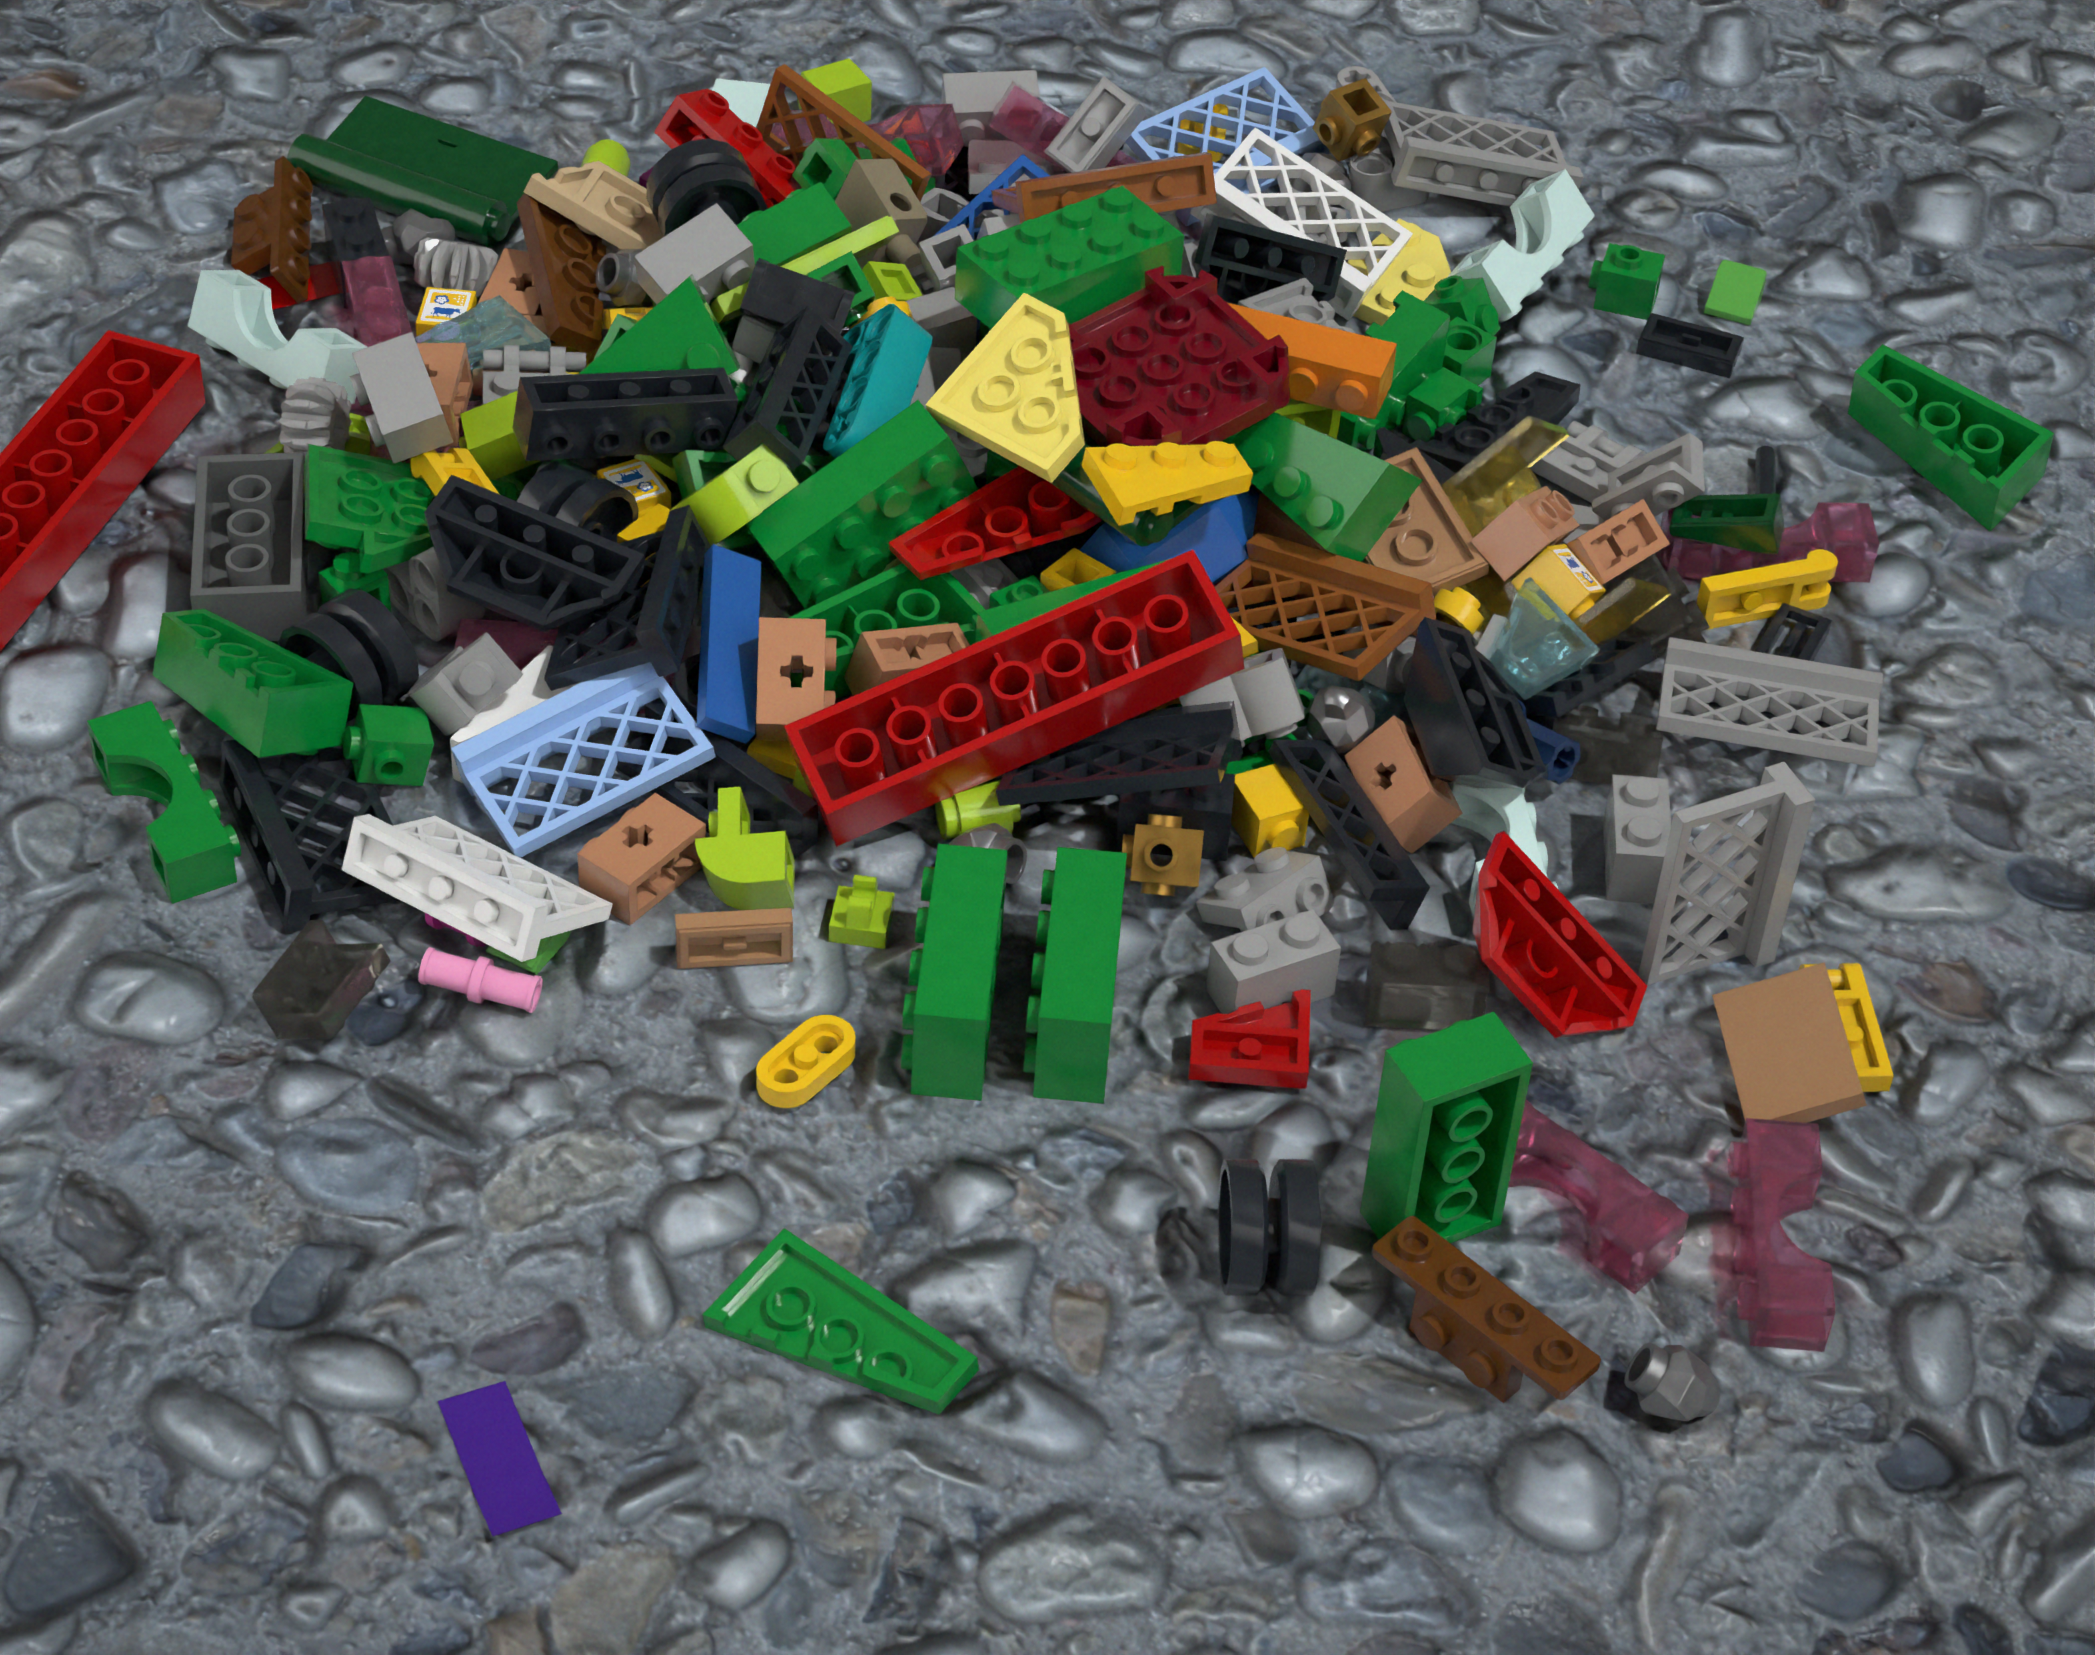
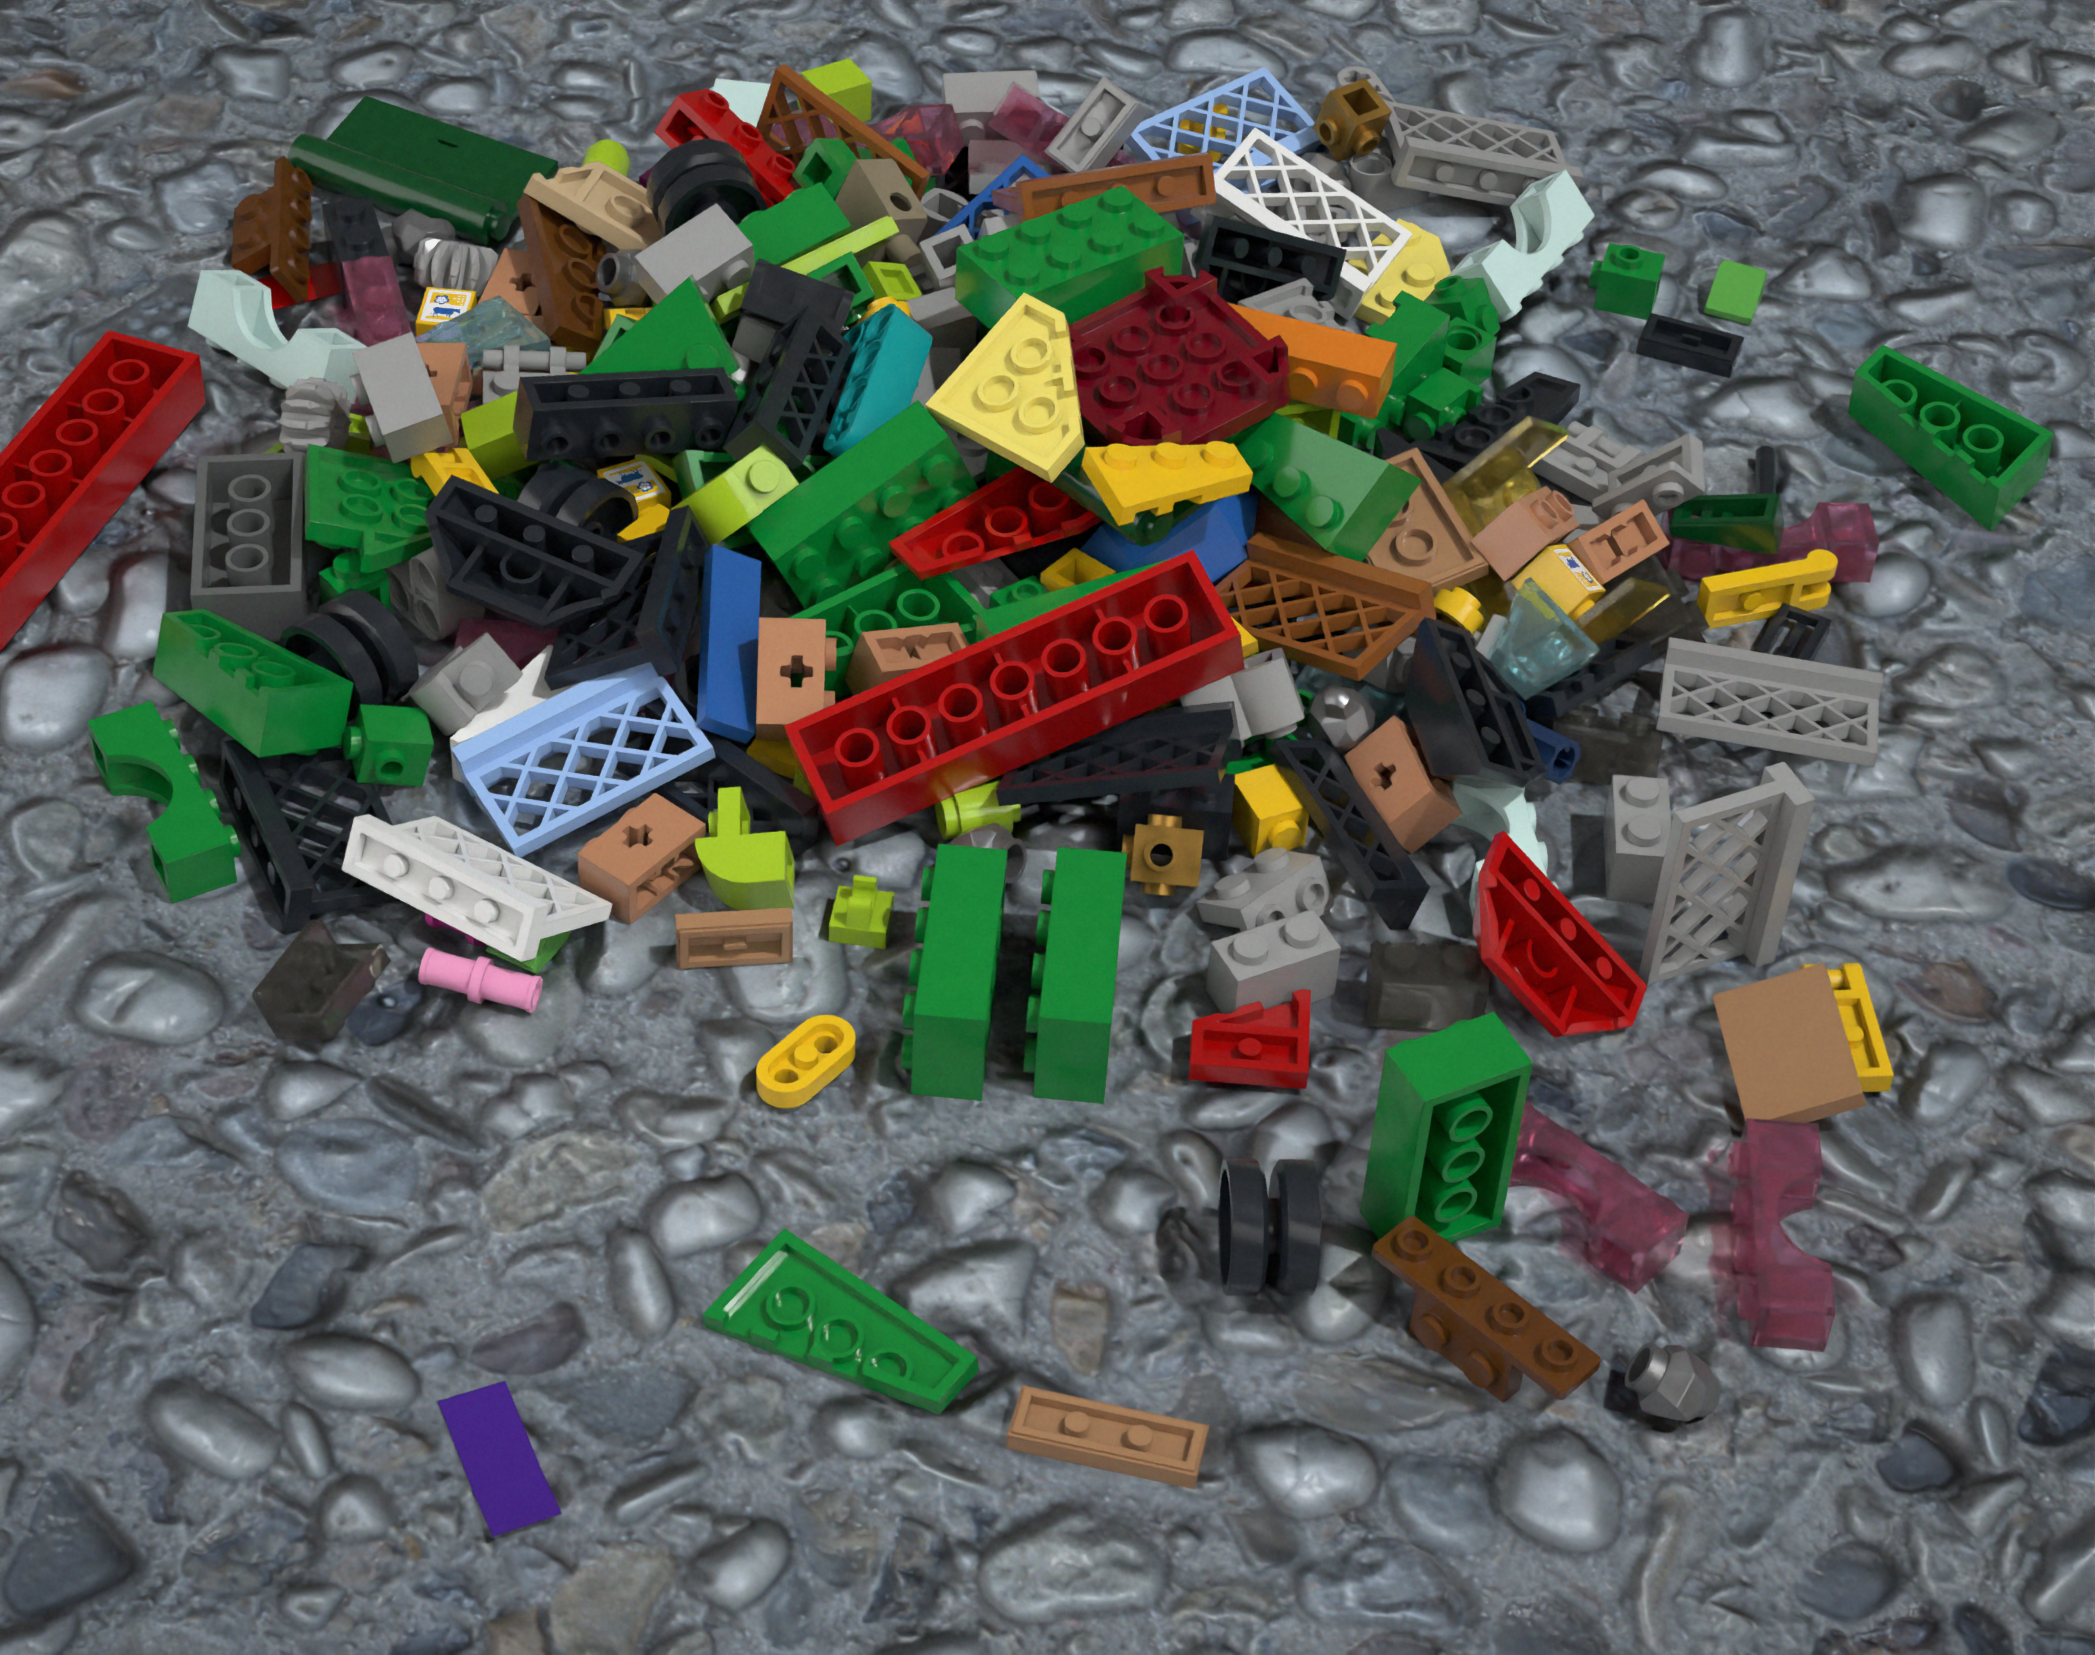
none -> medium nougat tile [1006,1385,1209,1489]

